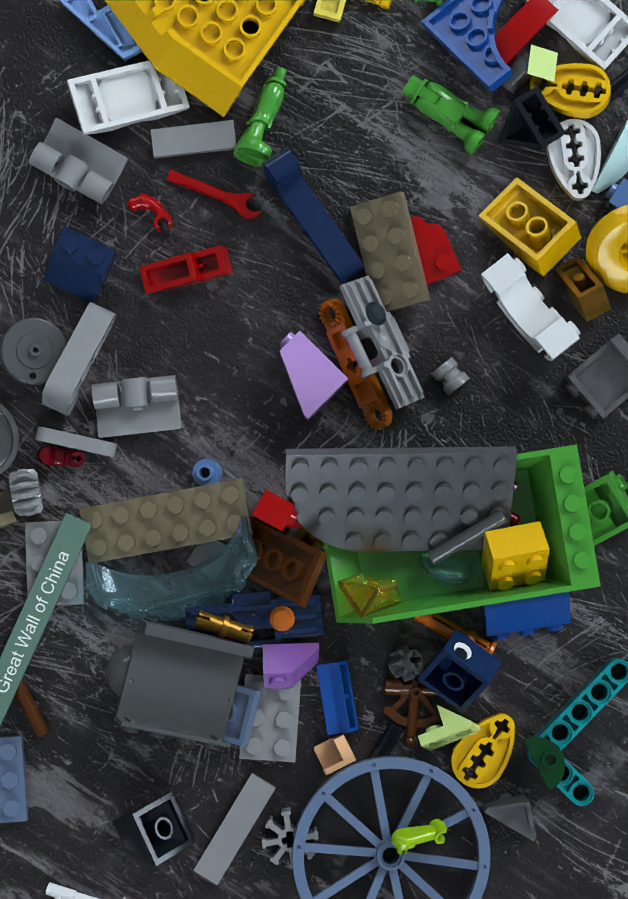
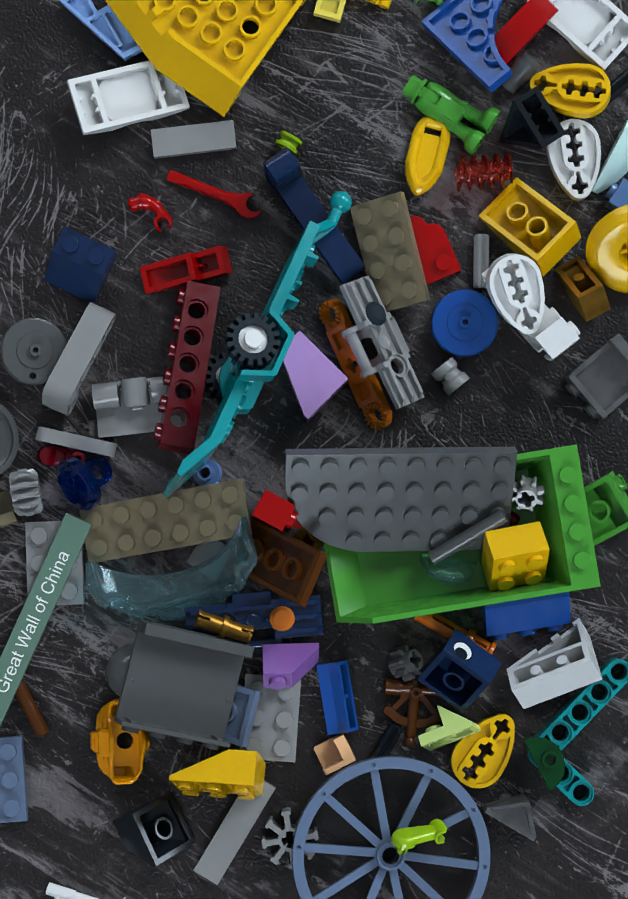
light grey panel [29,118,128,205] -> none
bright green piece [233,67,287,167] -> none
clear yellow slope [338,574,403,618] -> none
yellowish green sticker [527,45,558,82] -> none
none -> clear blue tile [57,457,112,511]
none -> light orange piece [90,698,150,785]
none -> dark red brick [153,281,221,455]
none -> teal piece [163,191,352,498]
none -> yellow slope [169,749,266,800]
none -> lime bush [275,130,303,155]
none -> yellow piece [405,116,450,196]
none -> blue wheel [431,289,498,357]
none -> clear red piece [454,152,513,192]
none -> light grey axle [473,234,489,289]
none -> white piece [486,253,545,334]
none -> white wedge [507,618,602,709]
none -> light grey gear [512,475,545,512]

